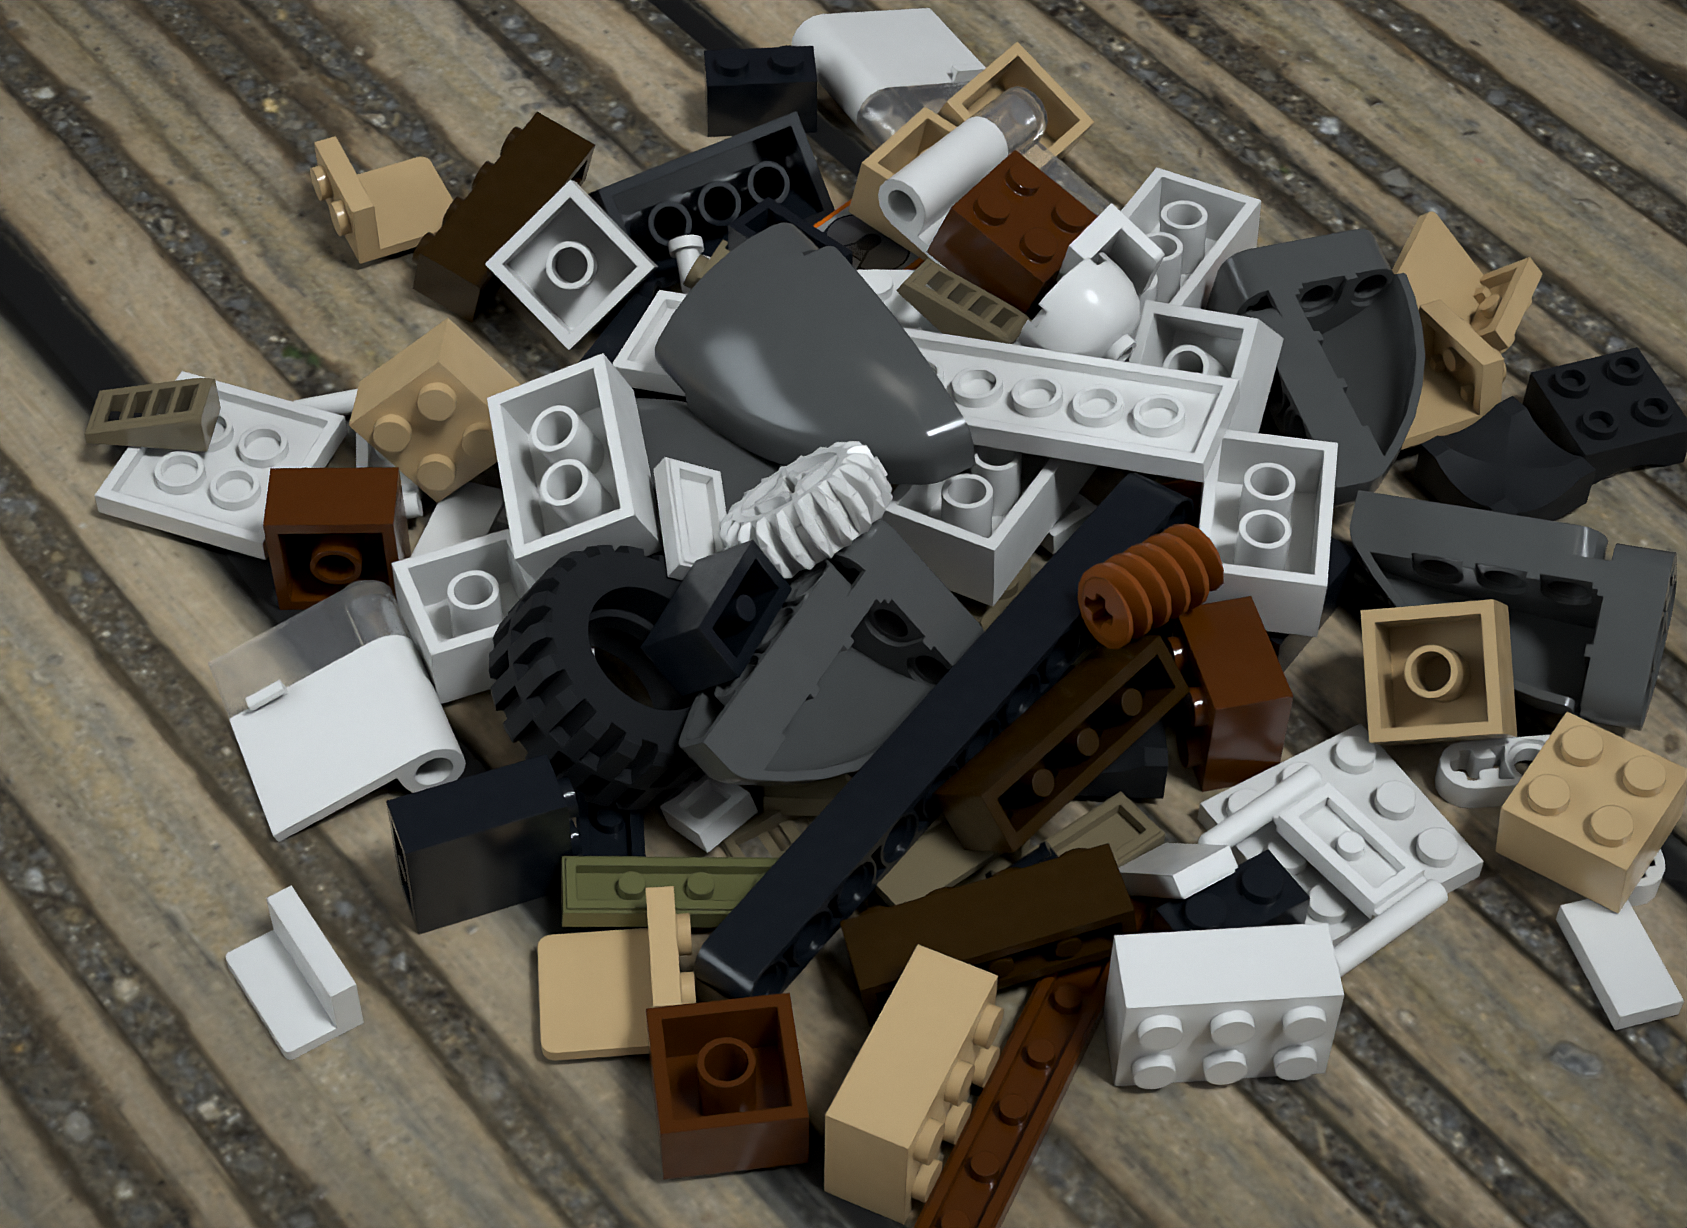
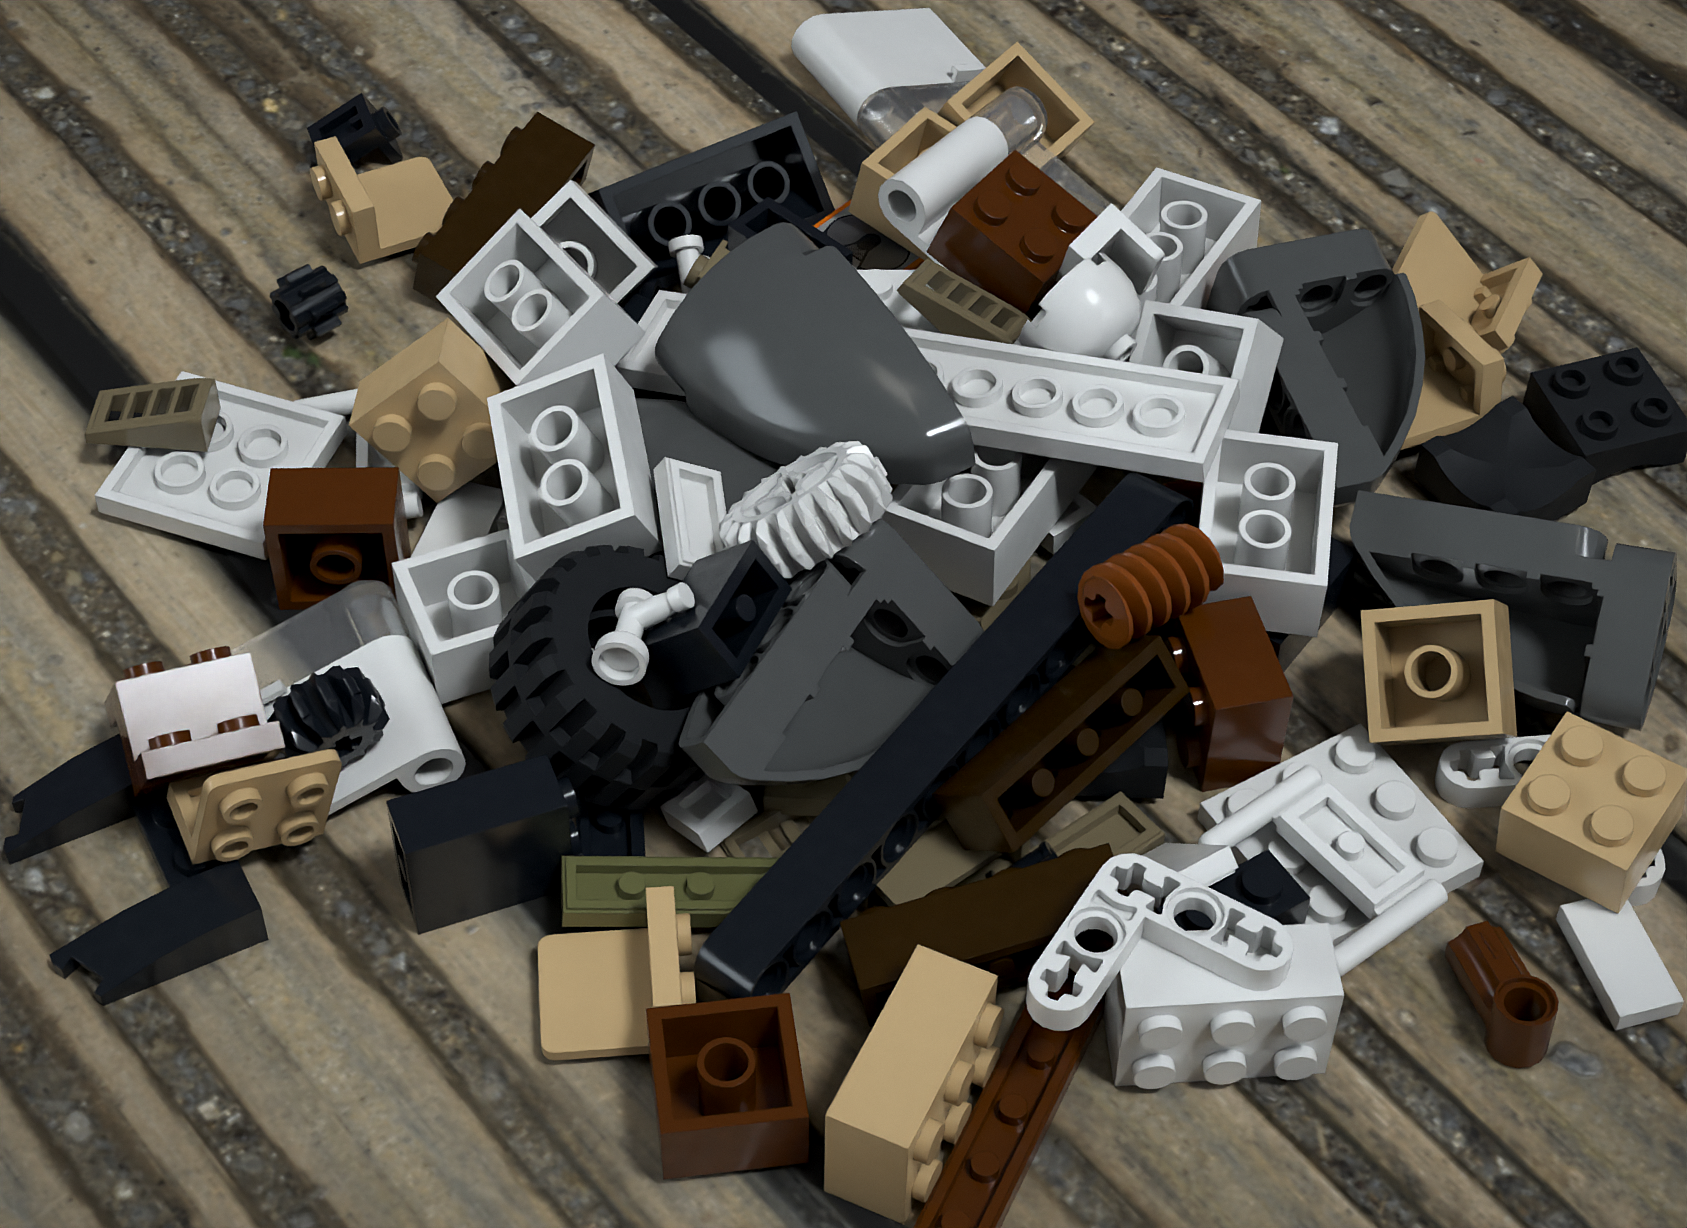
white panel [226,885,364,1060] -> none
black brick [704,45,818,137] -> none
none -> black wedge [3,733,269,1006]
none -> bracket [104,646,285,797]
none -> tan bracket [167,749,342,864]
none -> black gear [267,665,390,767]
none -> black gear [269,264,348,341]
none -> black bracket [307,93,403,164]
none -> white brick [436,208,646,386]
none -> white piece [592,582,695,686]
none -> white beam [1026,853,1294,1031]
none -> reddish brown piece [1445,920,1559,1068]

